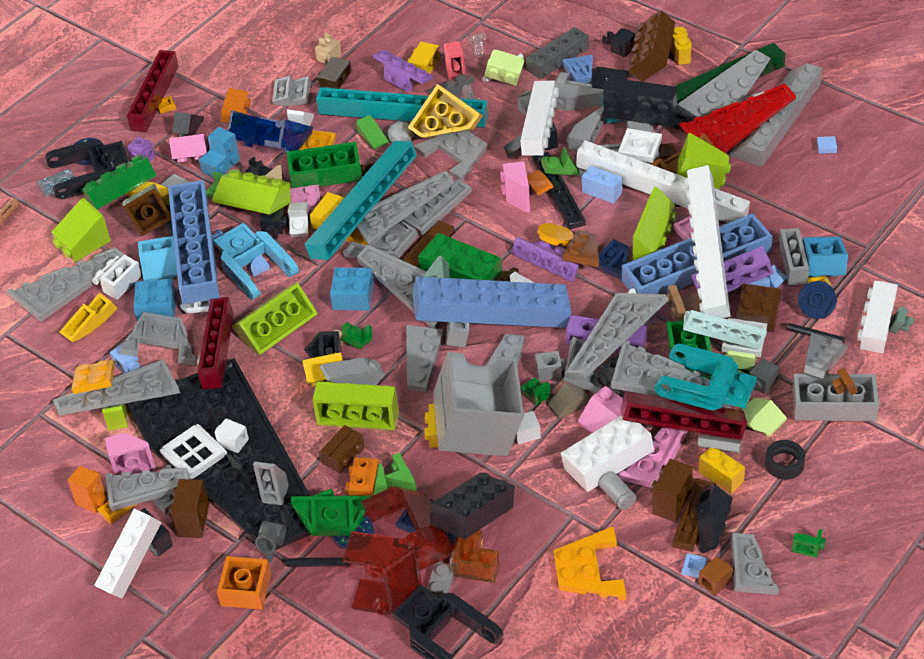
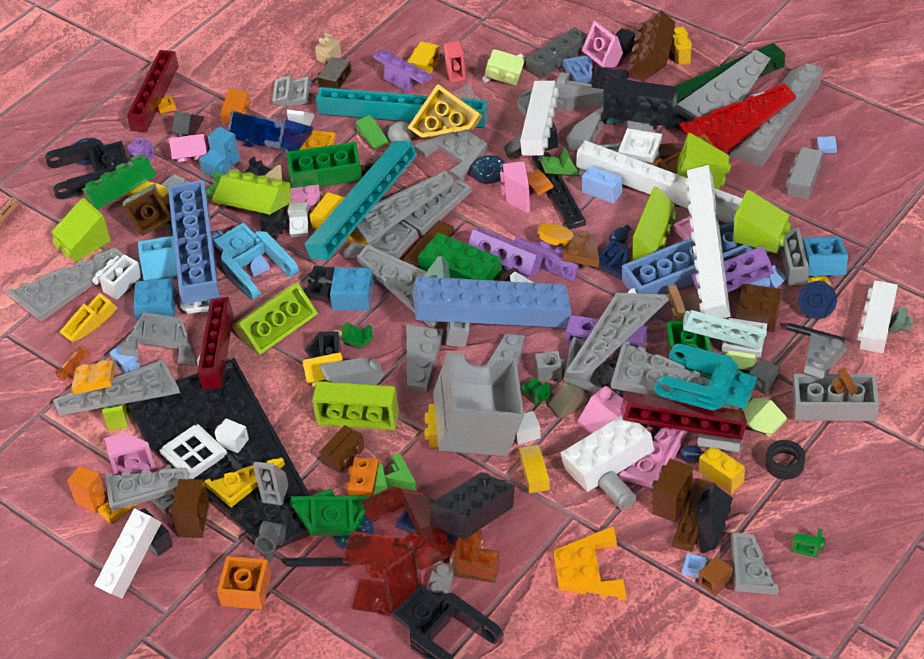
clear light blue plate [37,169,75,197] -> none
dark grey wing [428,74,475,96] -> none
clear tile [468,33,487,56] -> none
none -> clear orange pin [55,345,89,381]
none -> yellow wing [204,458,285,507]
none -> black cylinder [304,266,335,300]
none -> medium lavender brick [468,228,544,278]
none -> dark blue tile [471,155,505,184]
none -> yellow slope [518,445,550,493]
none -> bright pink slope [582,21,623,67]
none -> dark blue cylinder [609,224,631,243]
none -> dark blue cylinder [680,446,706,463]
none -> lime slope [733,190,791,253]
none -> light grey brick [785,147,823,200]

